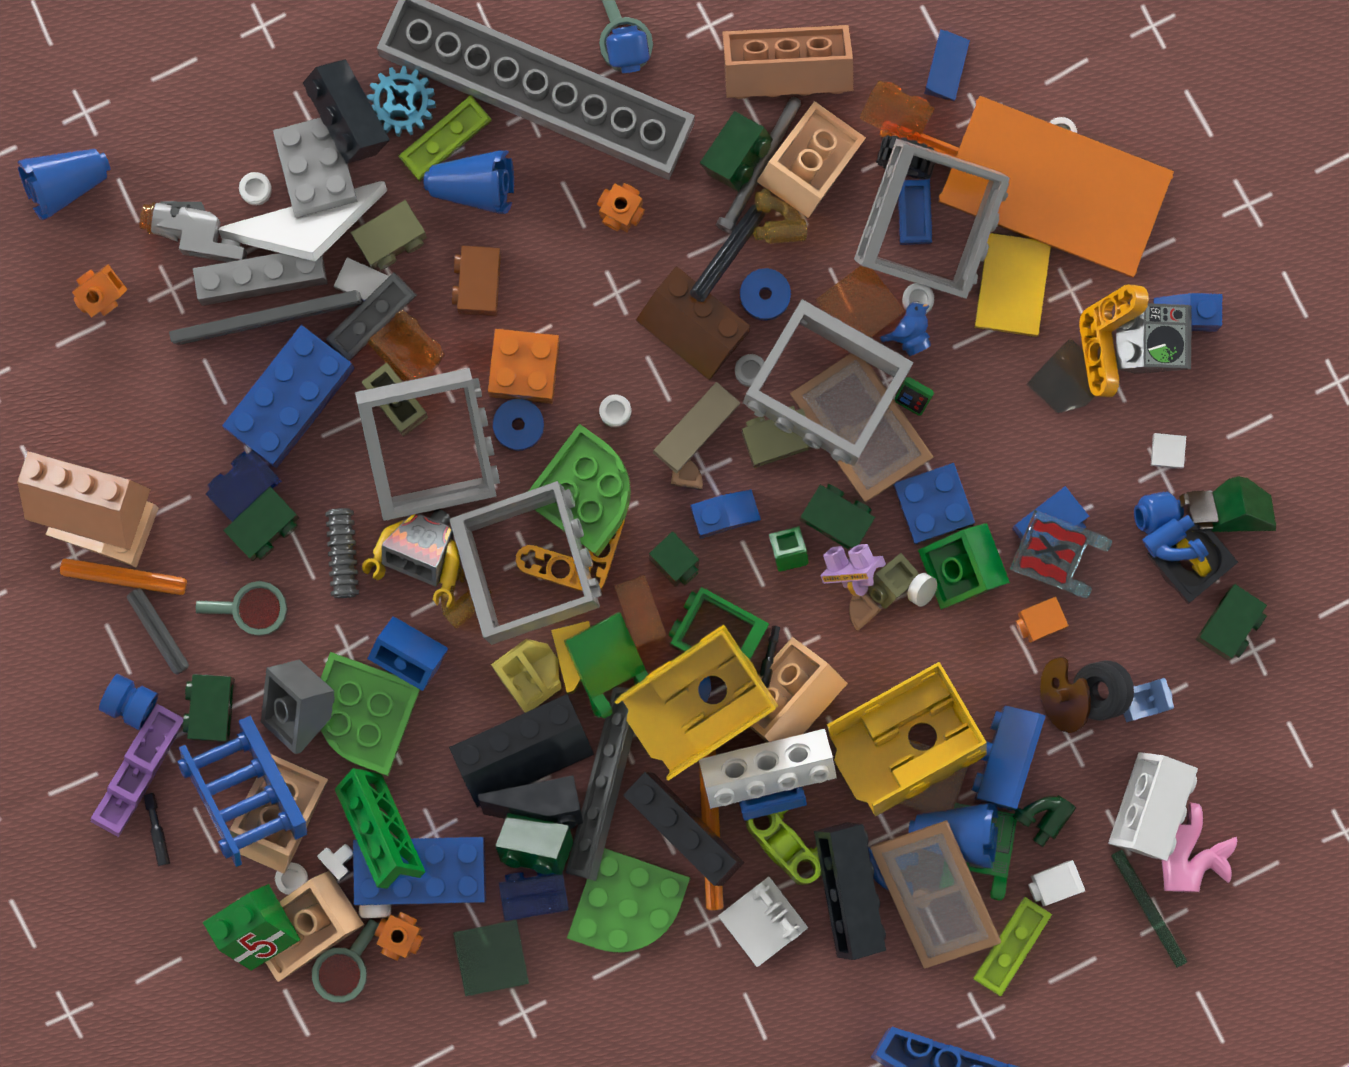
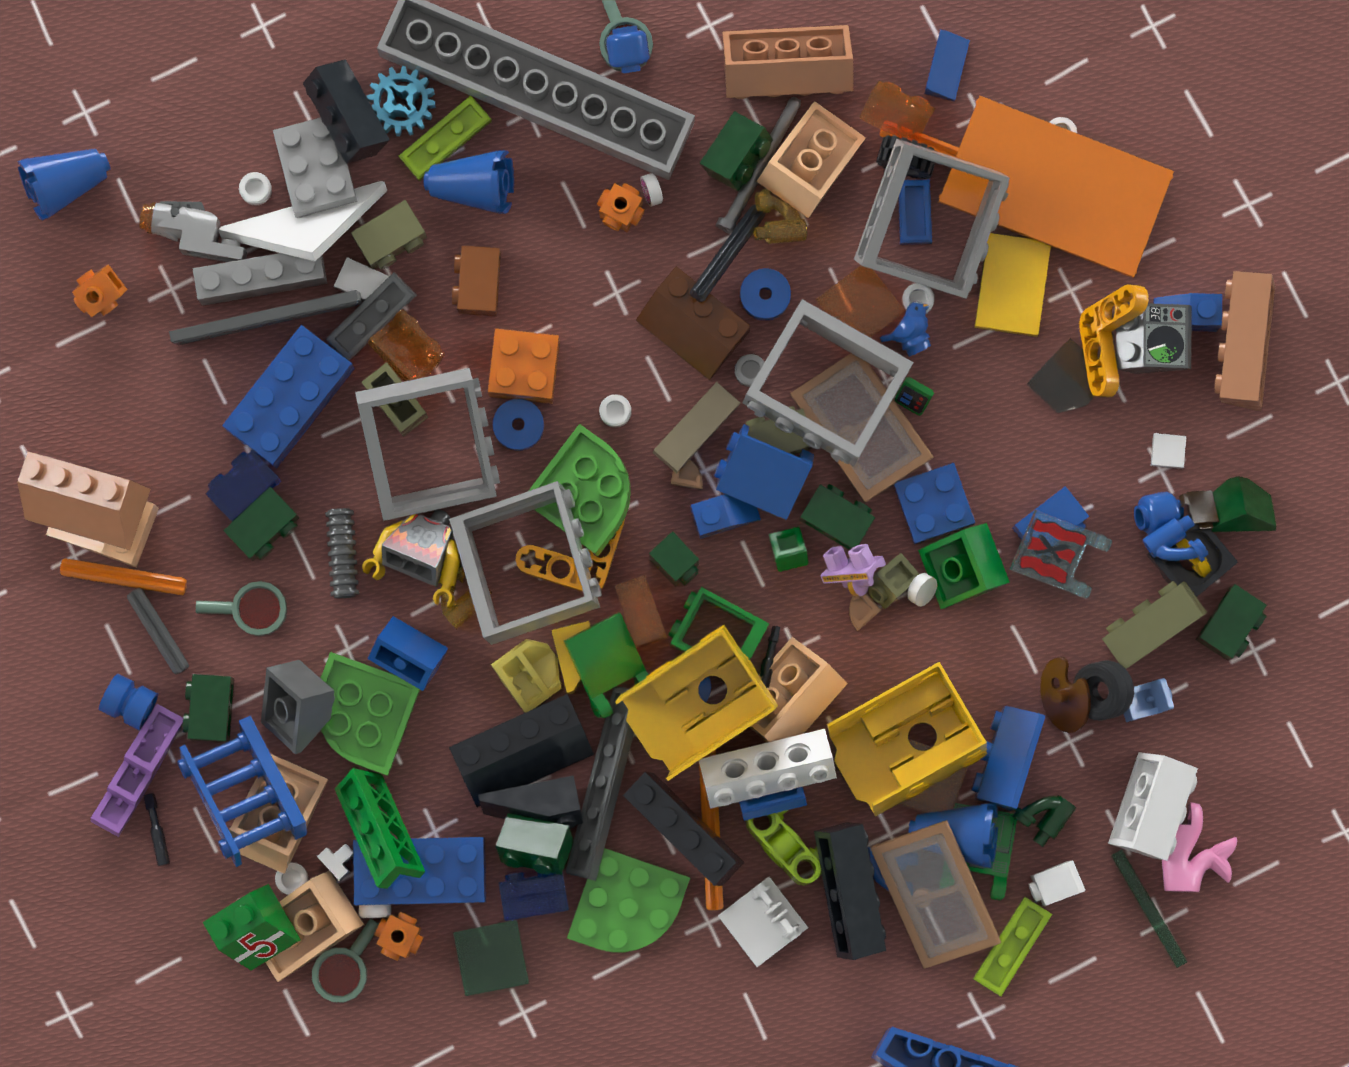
orange brick [1016,596,1069,643] -> none
none -> white tile [640,173,663,207]
none -> blue panel [714,424,814,520]
none -> olive brick [1102,581,1207,669]
none -> nougat slope [1215,271,1276,411]

